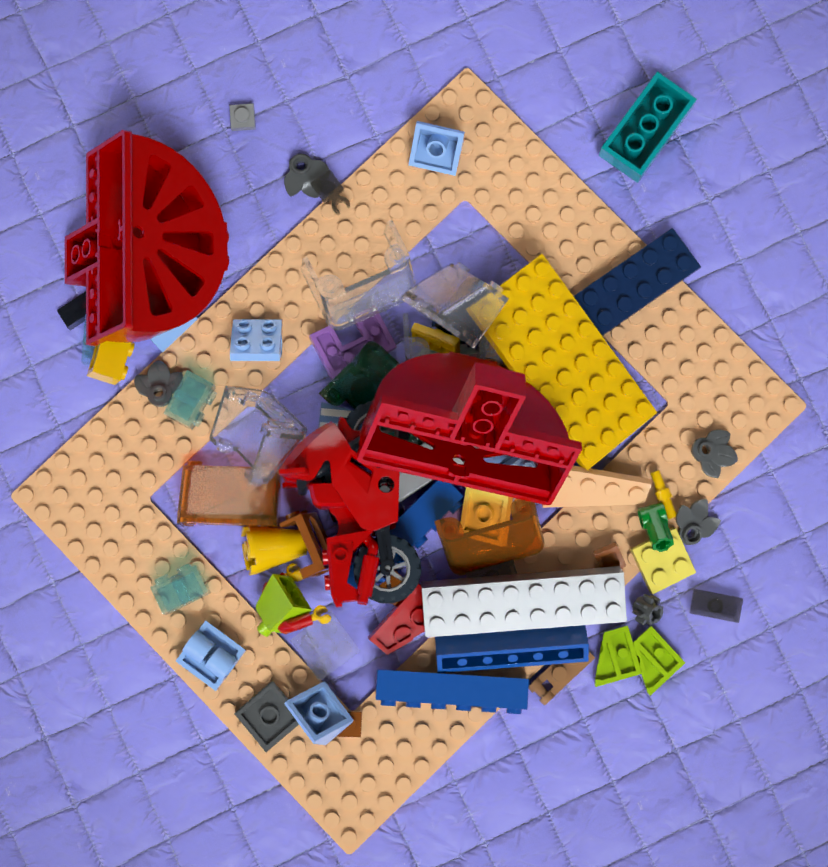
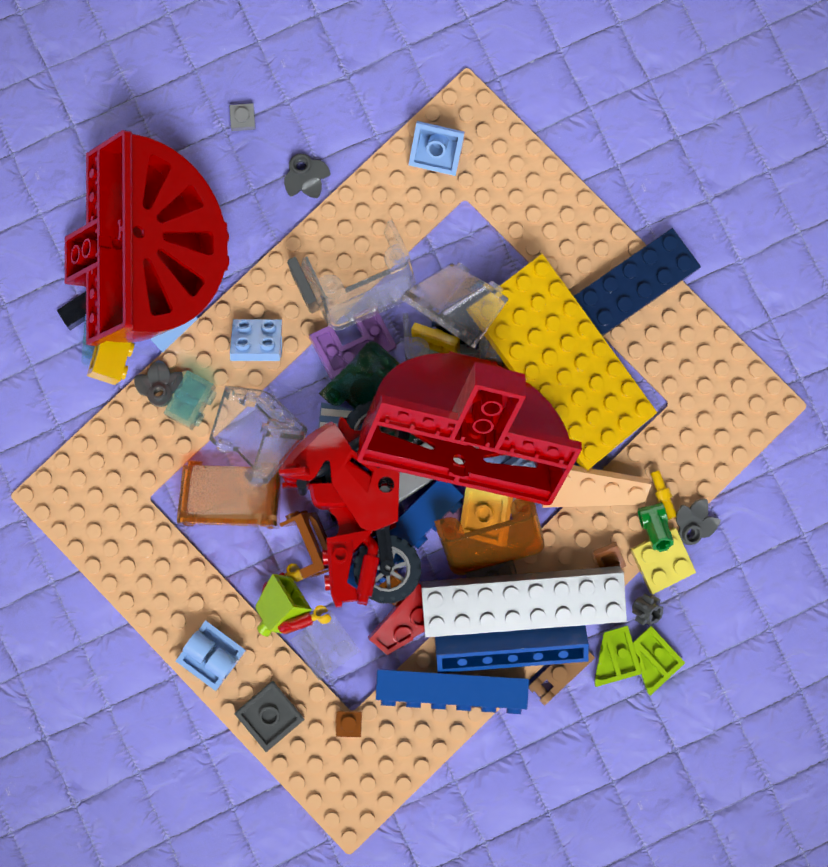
clear light blue brick [150,563,211,615] -> none
yellow cone [241,526,307,576] -> none
light blue slope [284,681,354,745] -> none
clear smoke plate [310,170,351,215] -> none
teal brick [599,72,697,183] -> none
clear smoke plate [689,589,743,623] -> none
dark grey plate [691,430,738,478] -> none
none -> dark grey tile [287,257,319,313]

